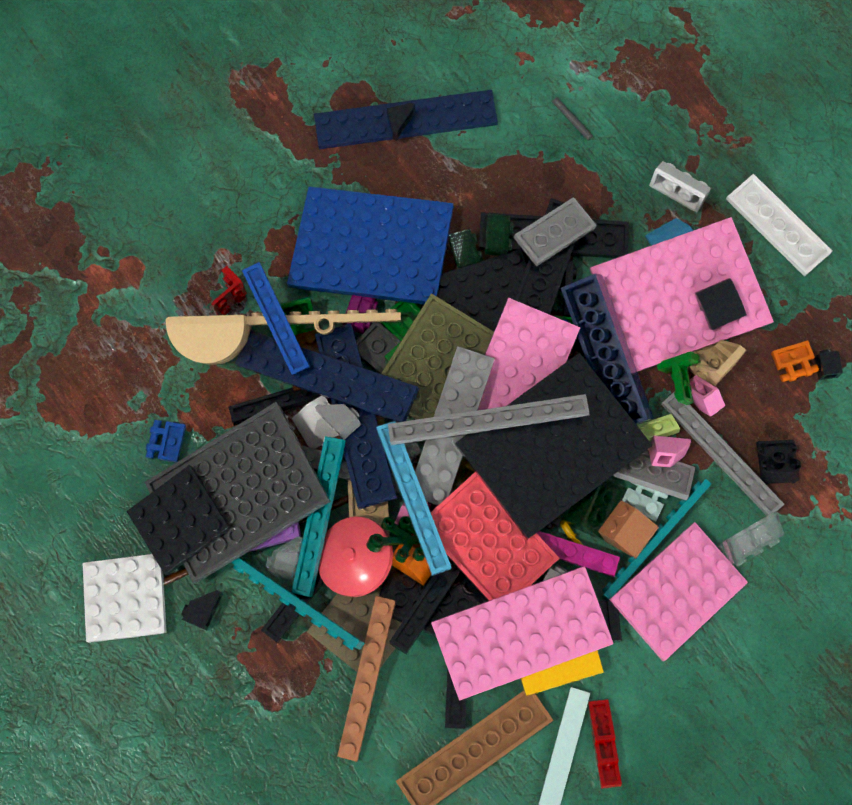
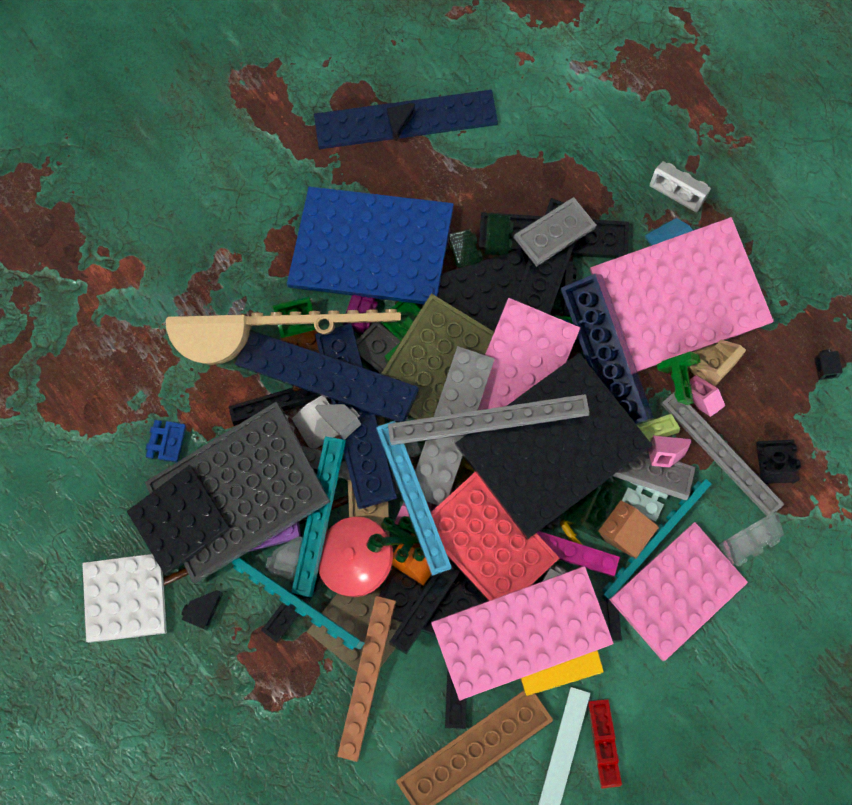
red bracket [211,266,247,315] -> none
blue plate [242,262,310,375] -> none
dark grey bar [552,97,593,140] -> none
black slope [695,278,747,330] -> none
white plate [726,174,832,277] -> none
orange plate [771,340,819,382] -> none

